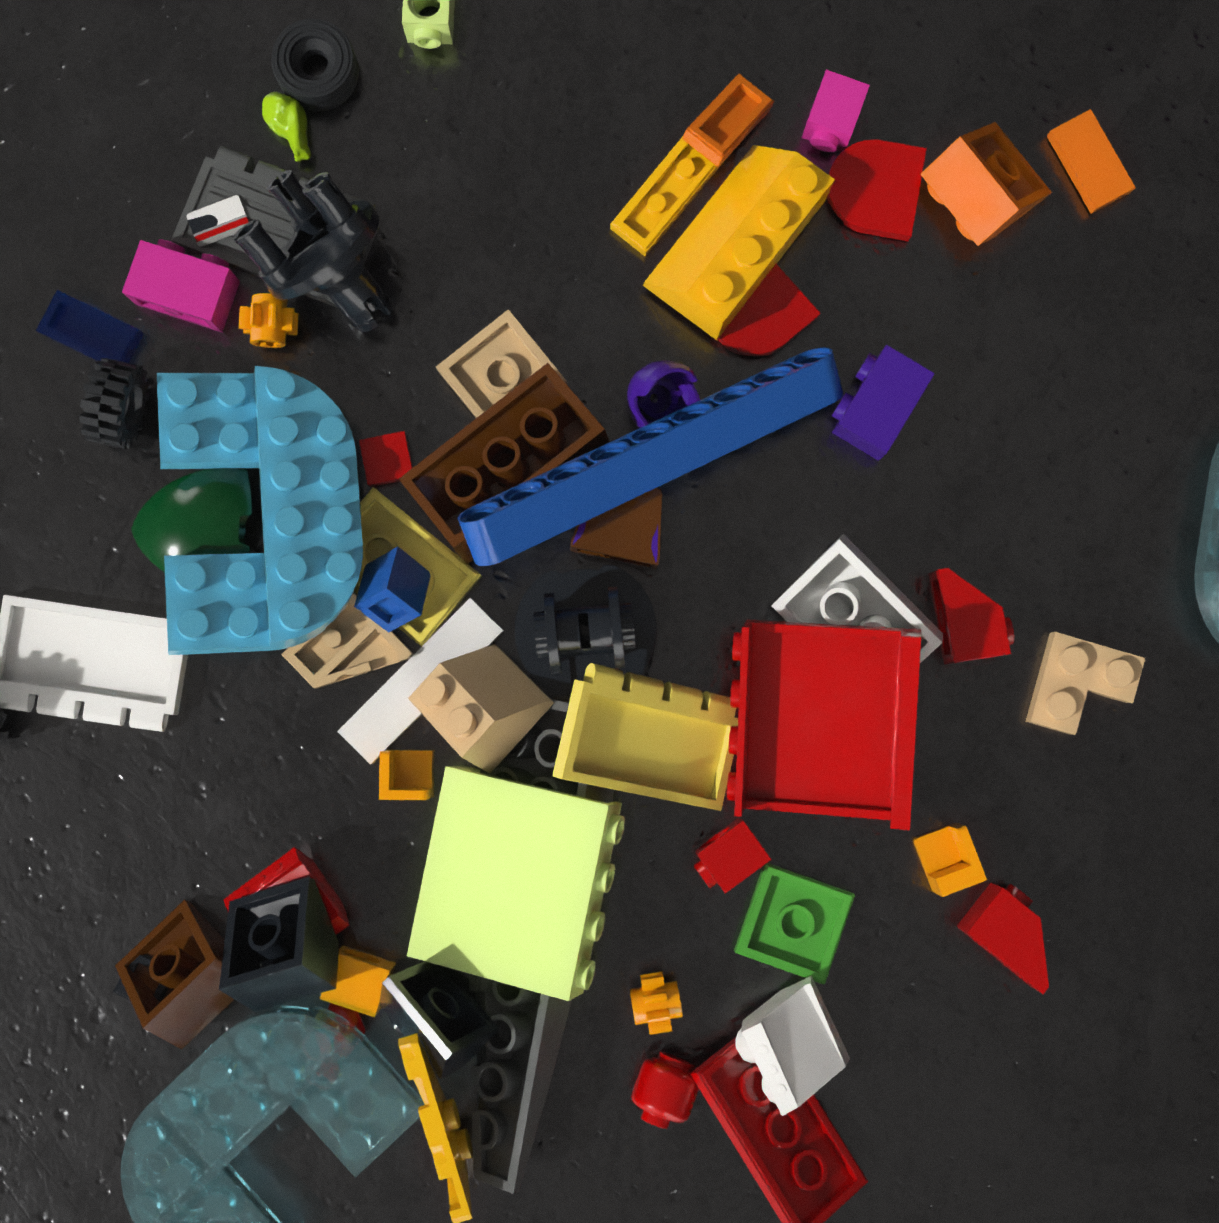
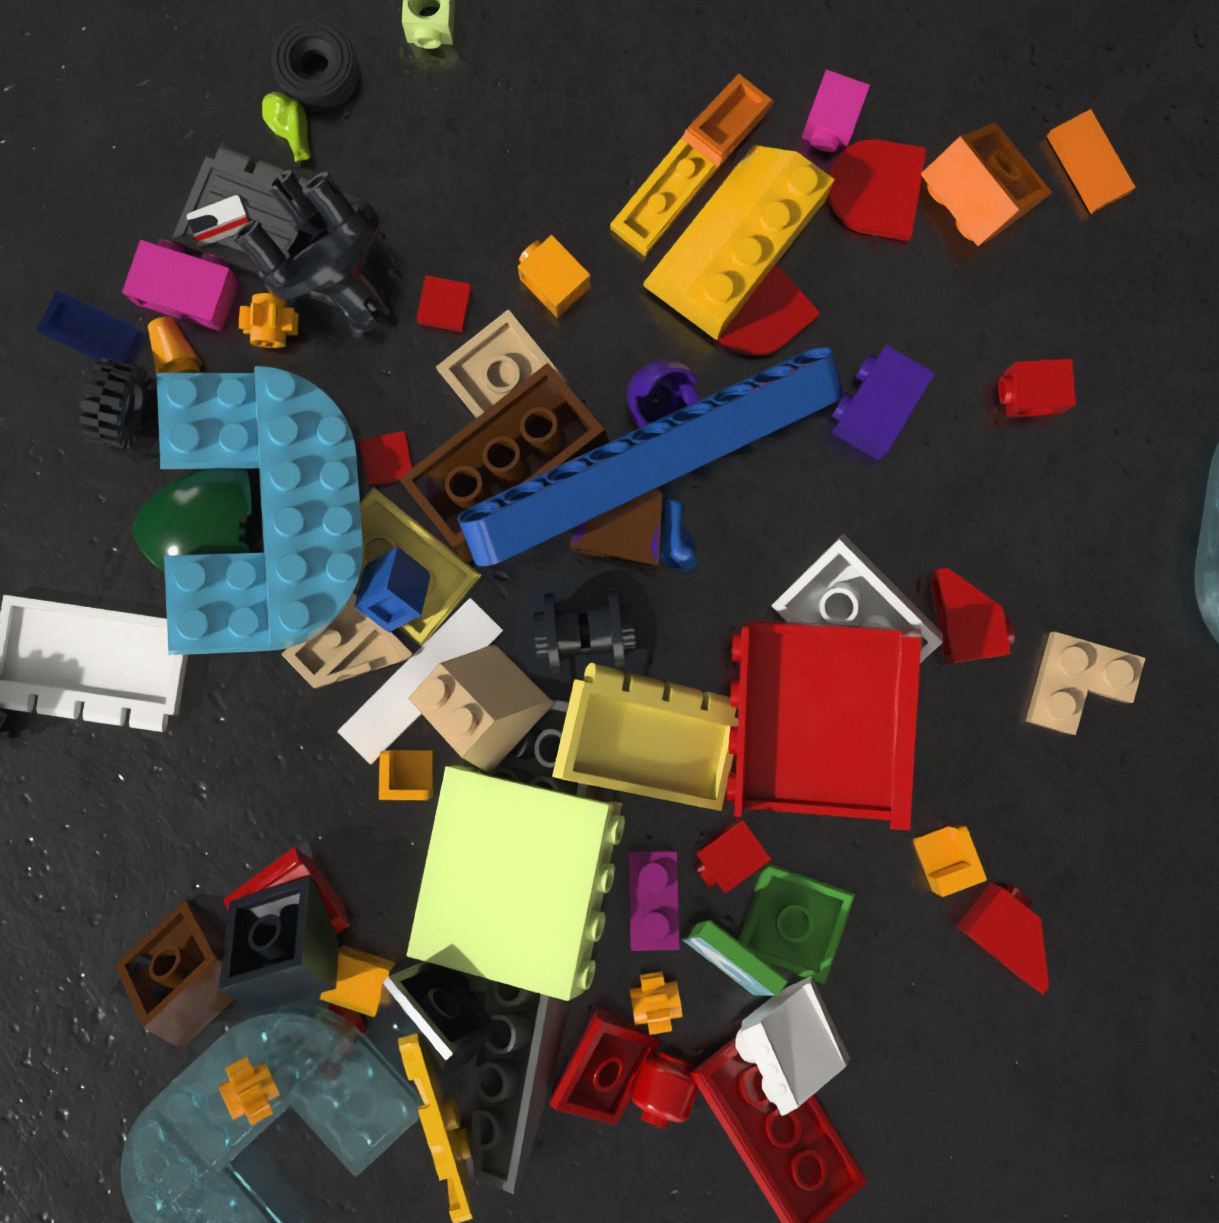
none -> light orange cone [147,316,202,377]
none -> light orange gear [217,1056,280,1125]
none -> red tile [416,275,472,333]
none -> light orange brick [517,235,591,318]
none -> red slope [549,1004,661,1125]
none -> magenta brick [628,847,679,951]
none -> blue animal [660,497,698,572]
none -> bright green tile [681,920,787,996]
none -> red brick [998,359,1076,417]

